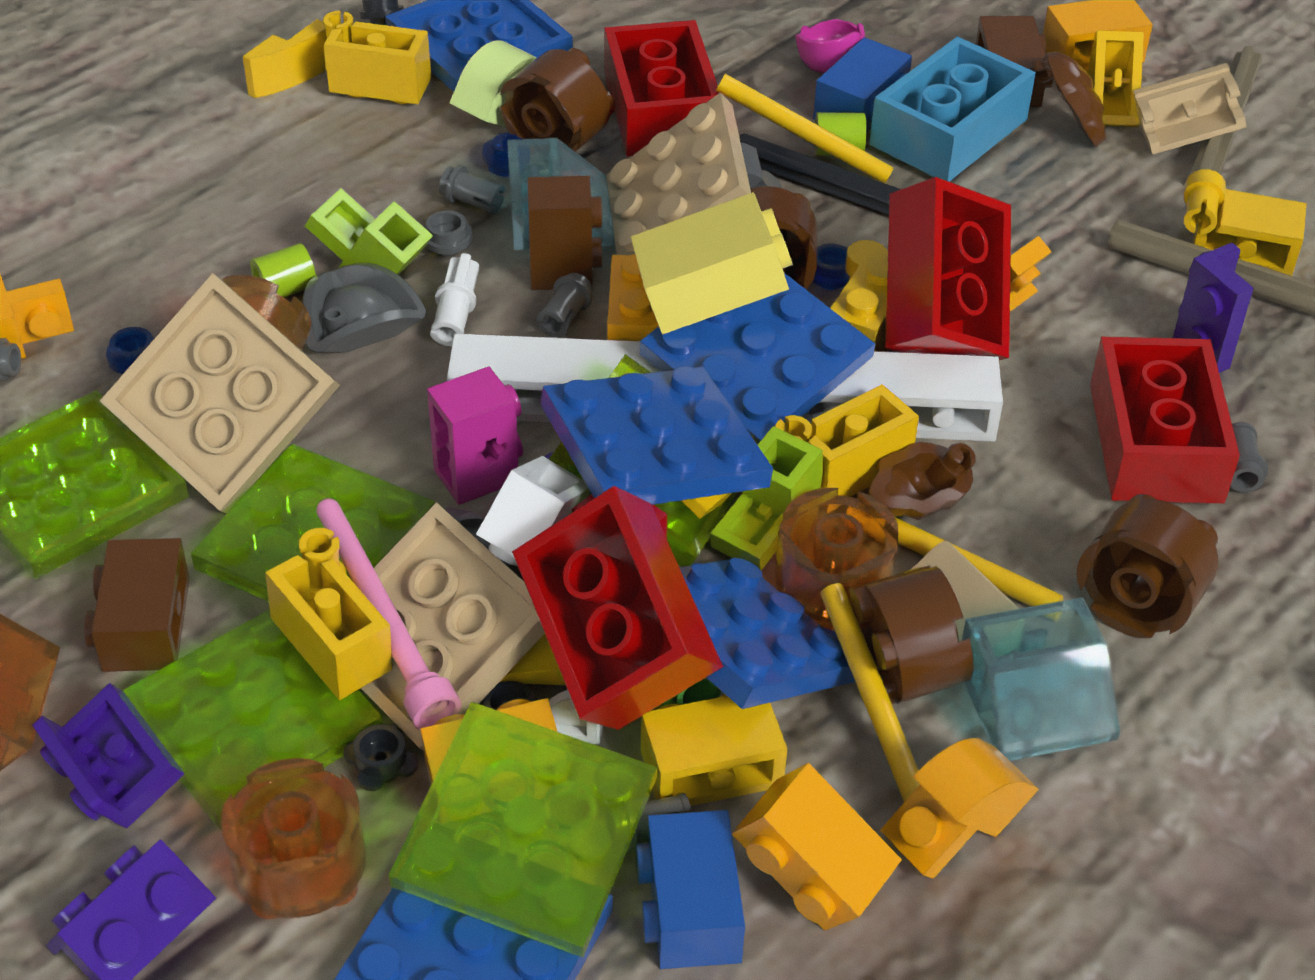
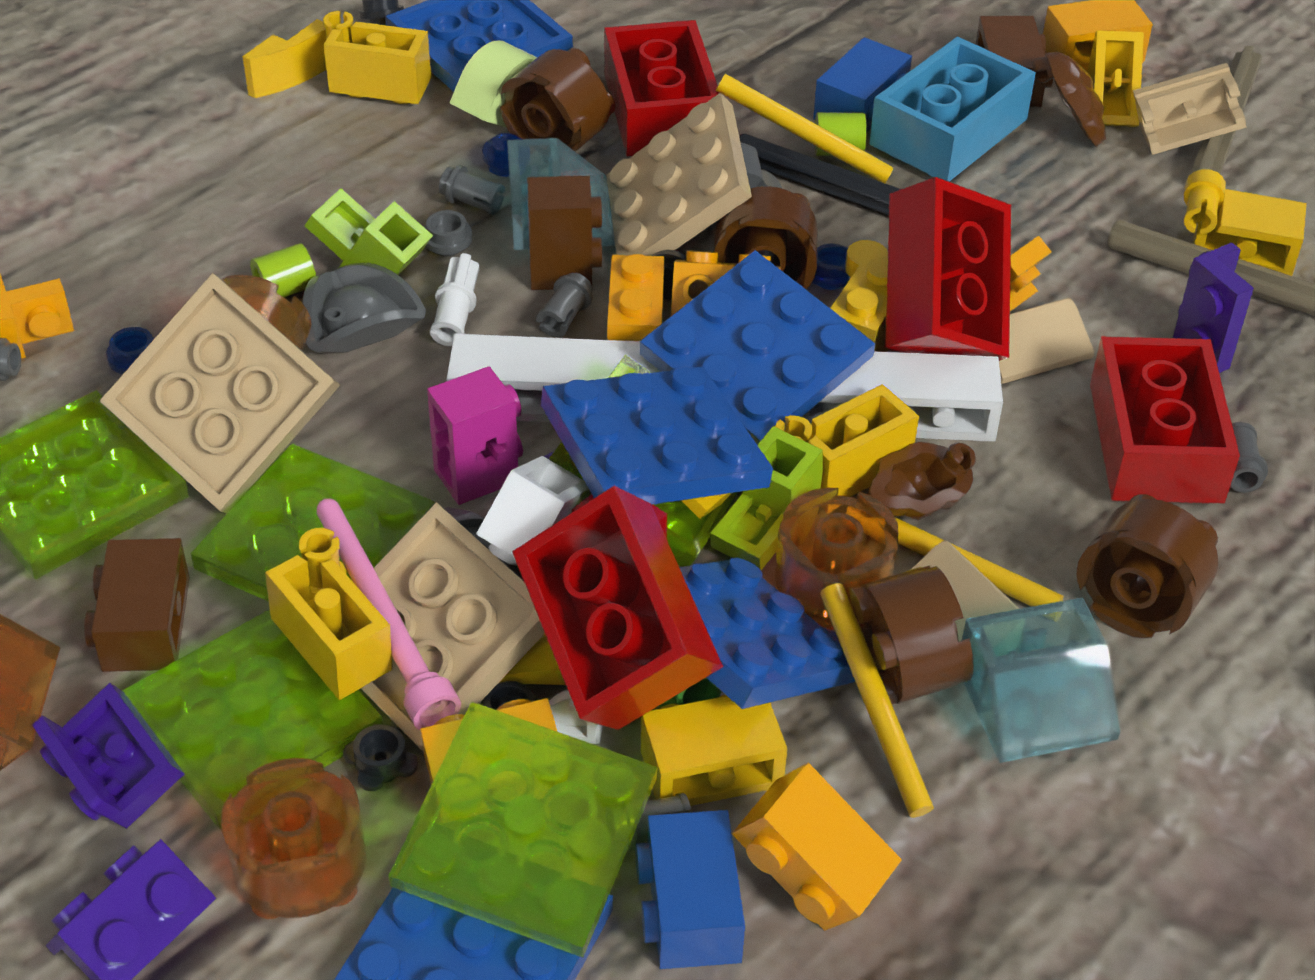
light yellow brick [631,192,792,335] -> none
dark pink hair [795,19,866,74] -> none
light orange brick [880,738,1039,879] -> none
none -> tan slope [999,298,1094,384]

